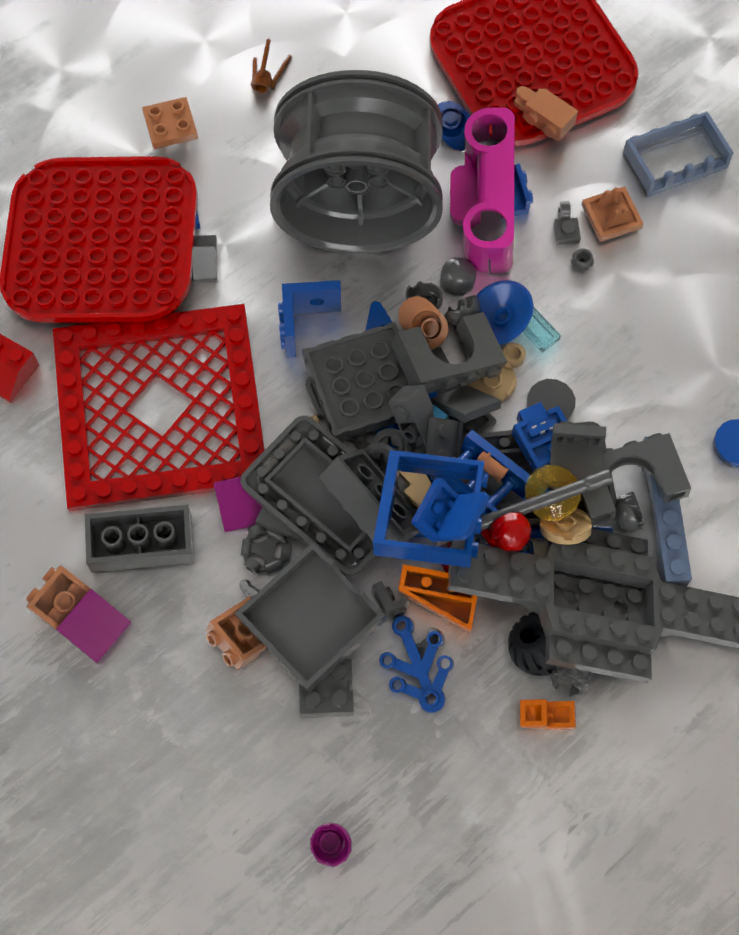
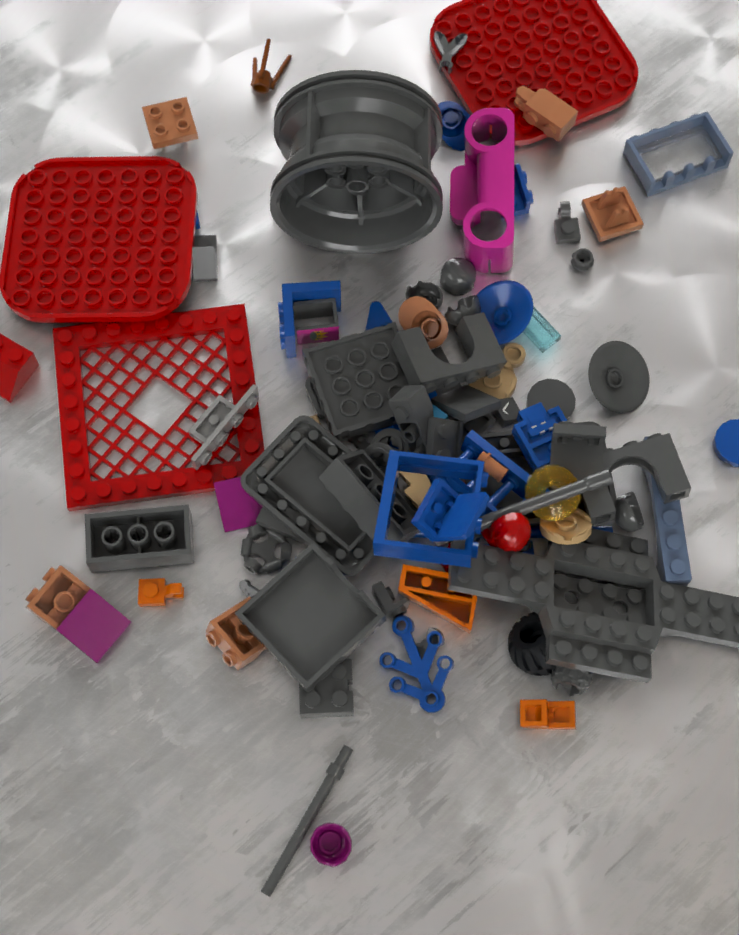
none -> orange plate [138,578,184,607]
none -> light grey bracket [188,384,259,470]
none -> dark grey bar [261,745,353,897]
none -> dark grey piece [293,298,339,345]
none -> dark grey piece [434,31,467,74]
none -> dark grey slope [493,397,520,428]
none -> dark grey hat [588,341,650,413]

